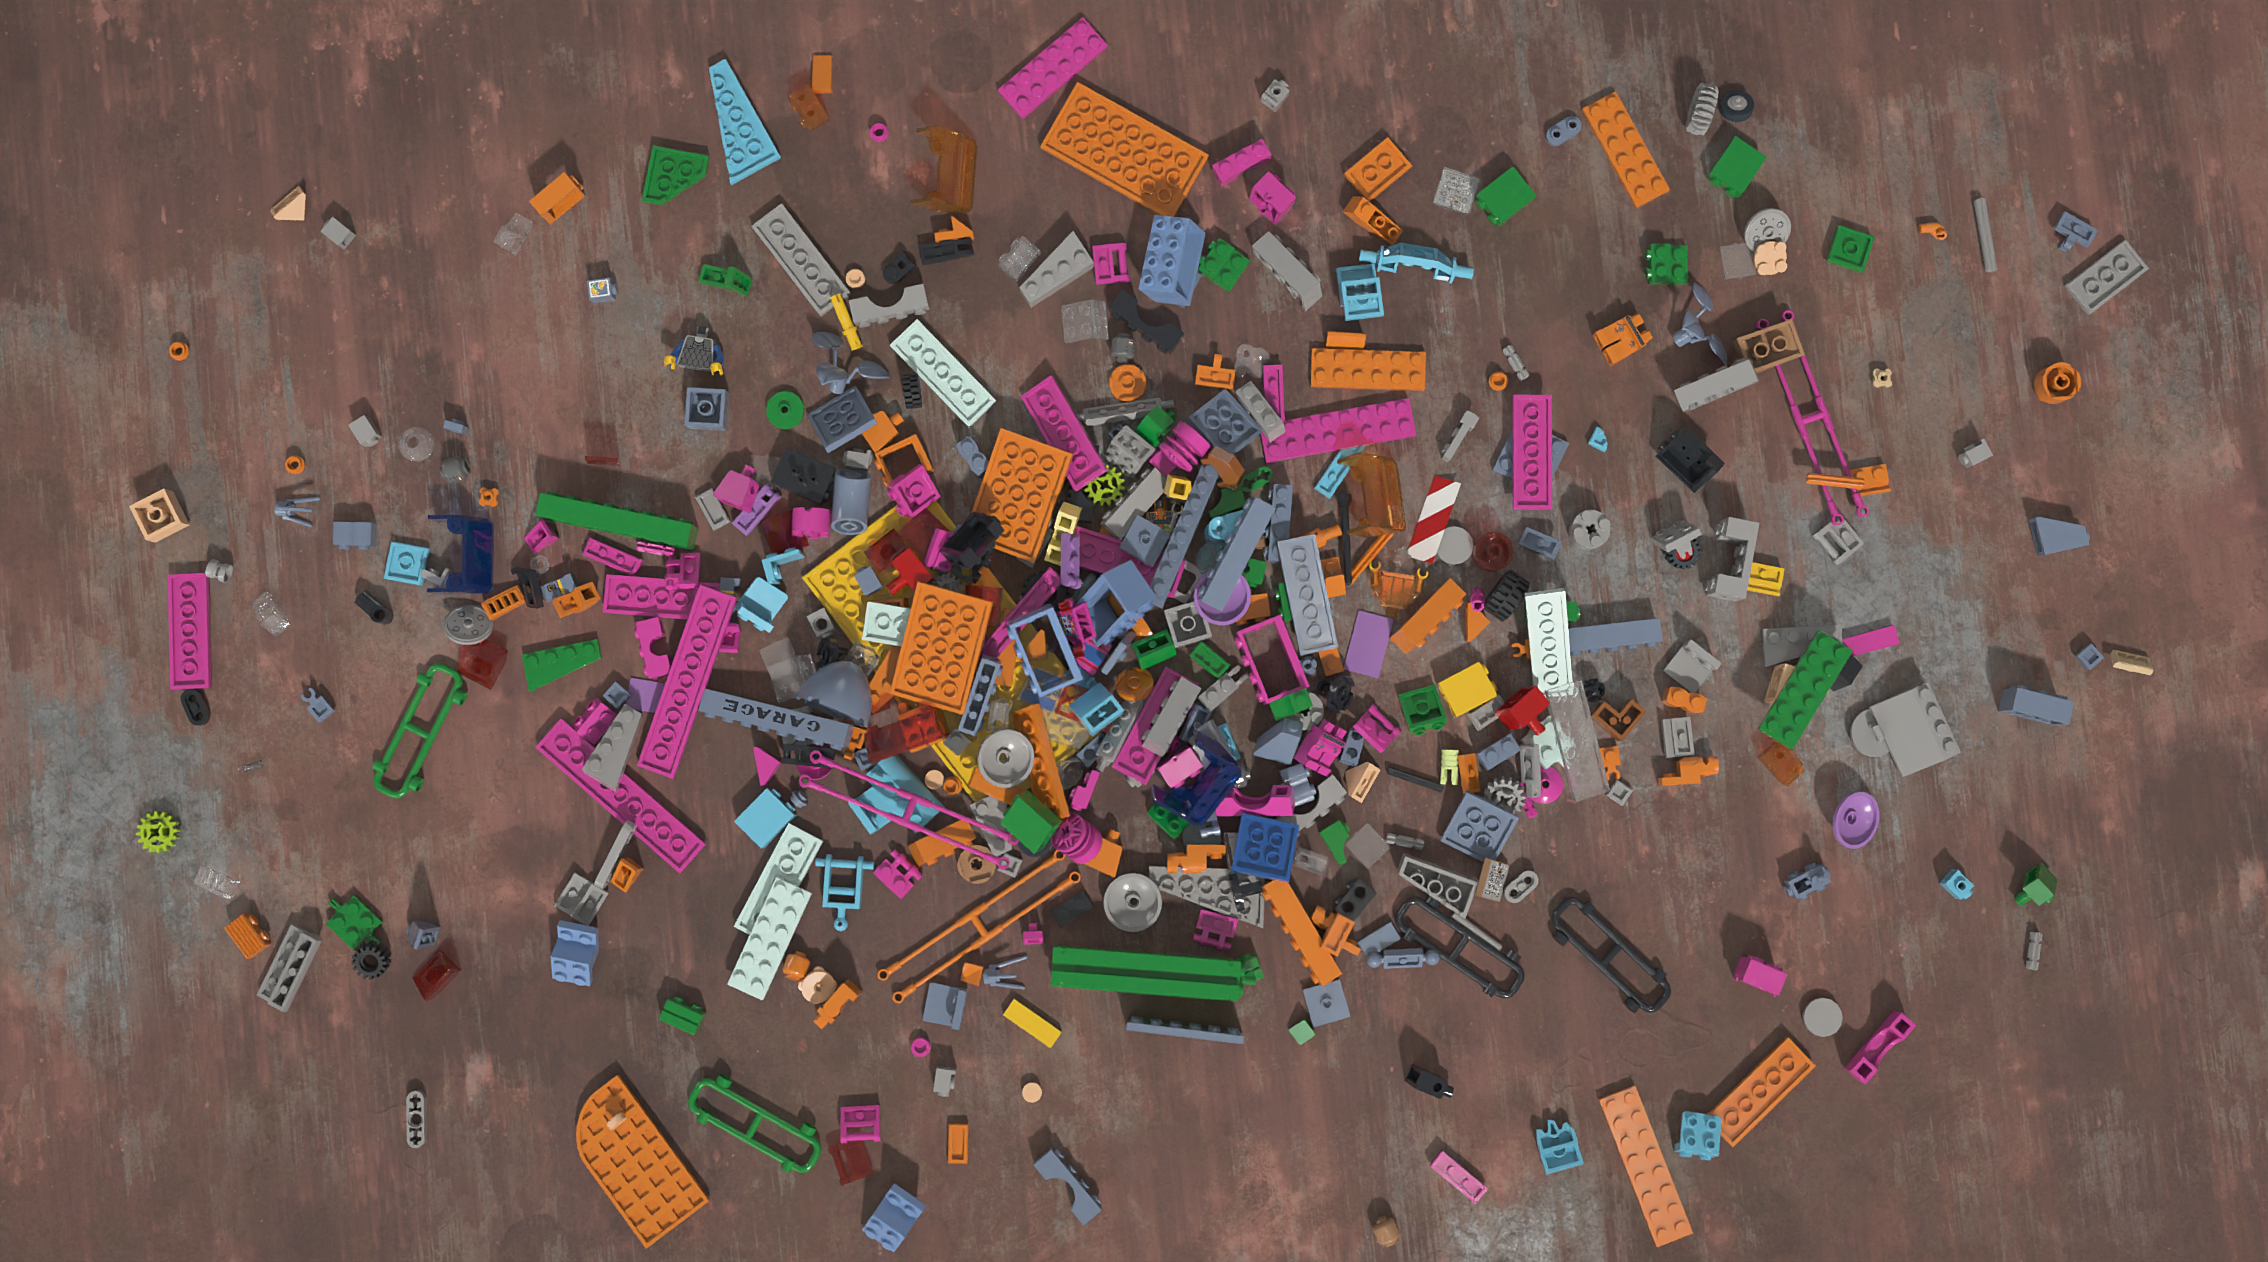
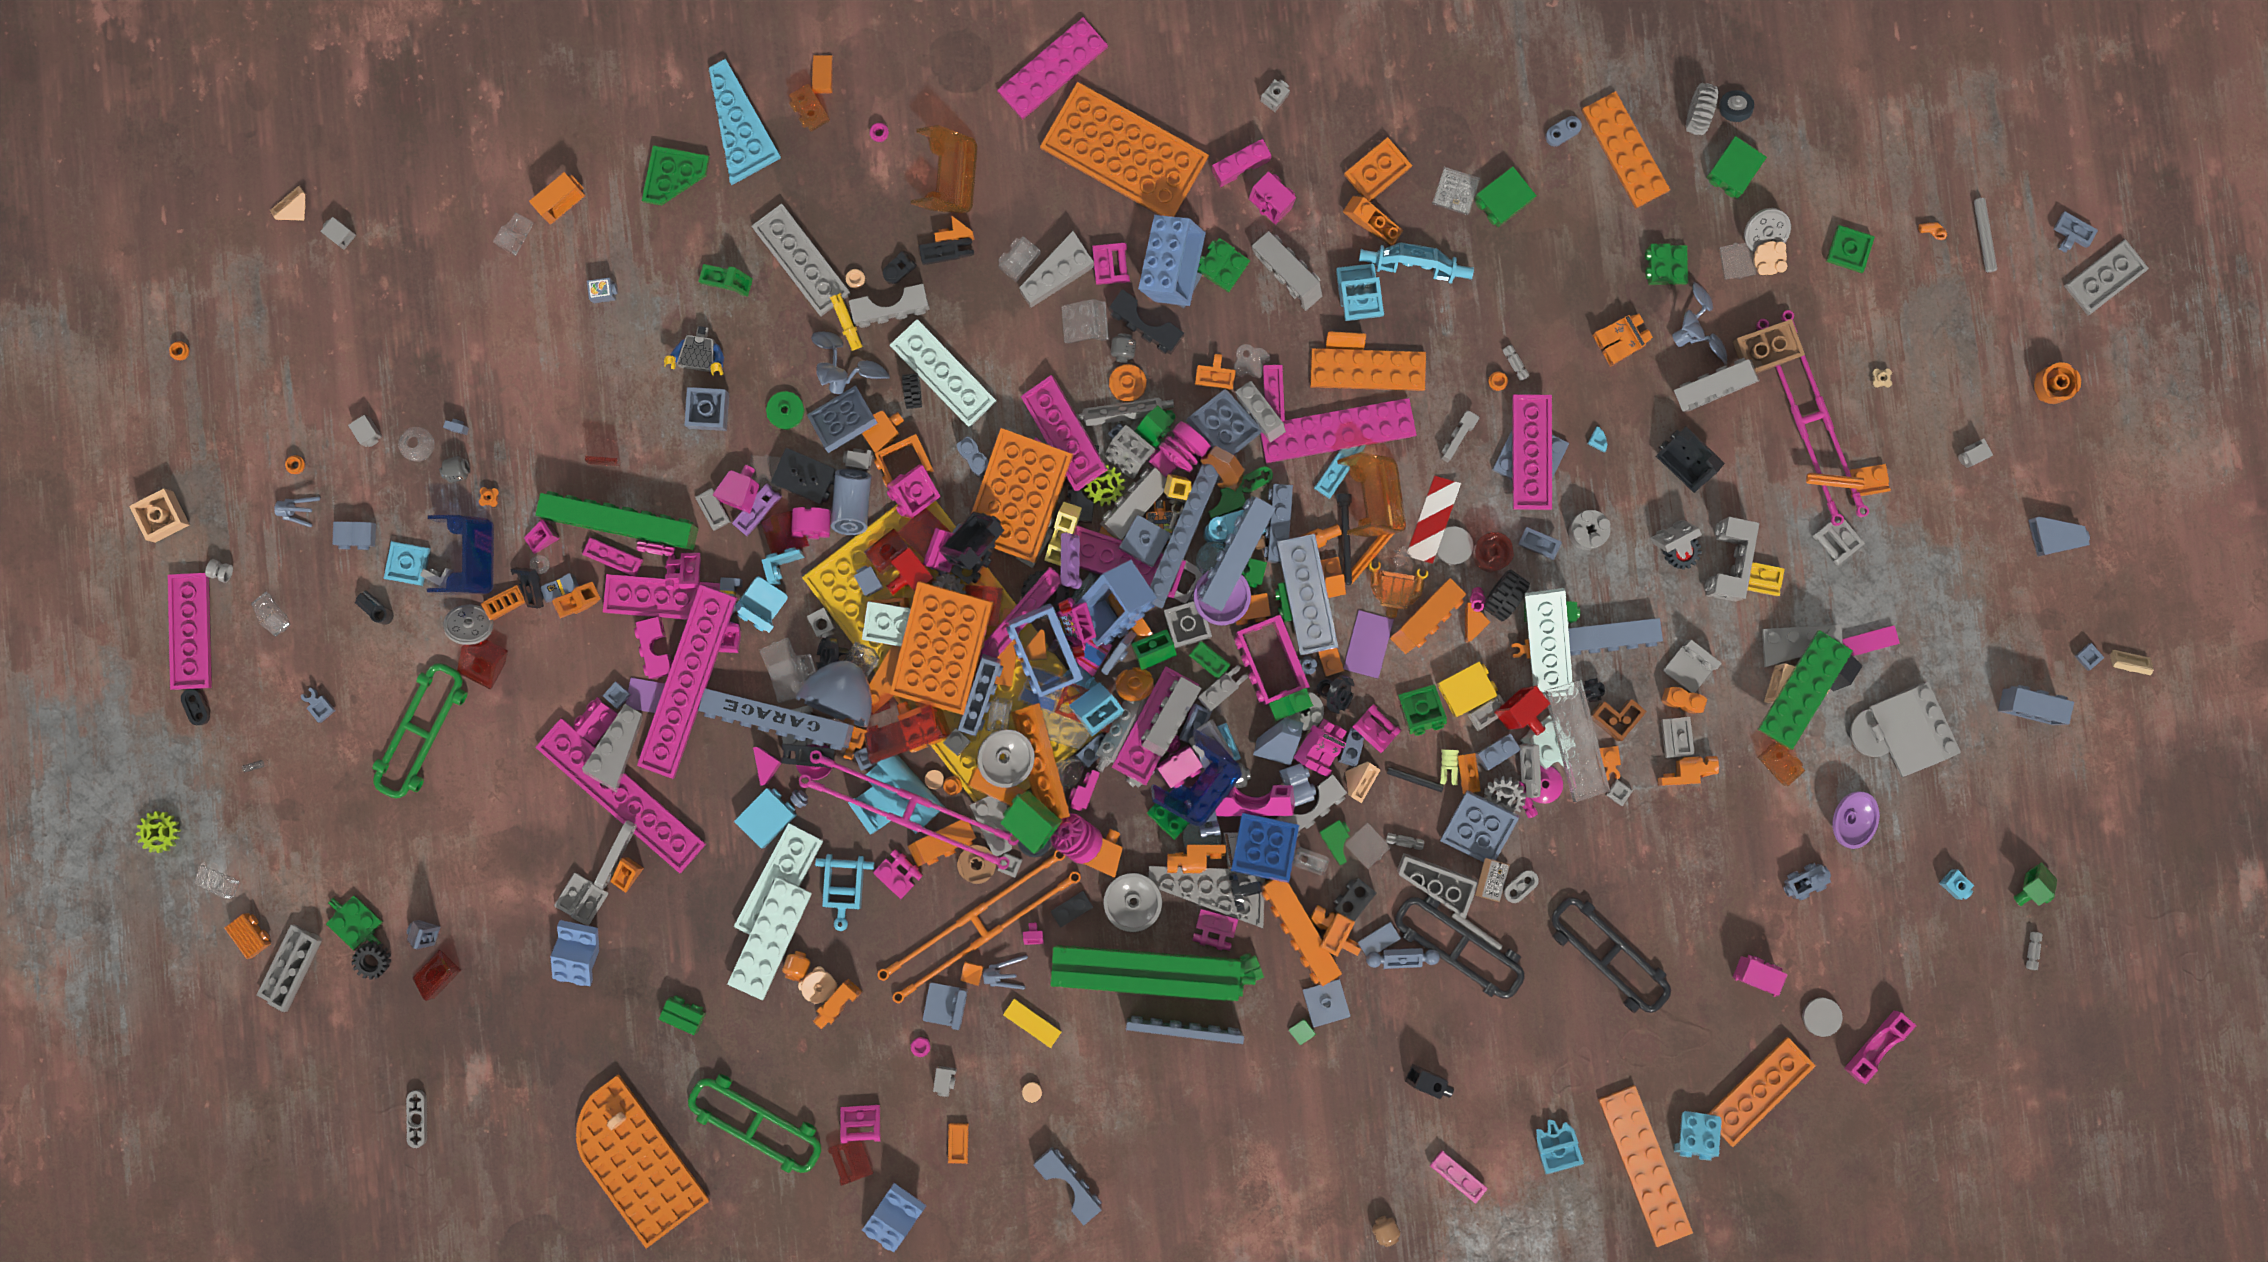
green wing [522,639,602,692] -> none

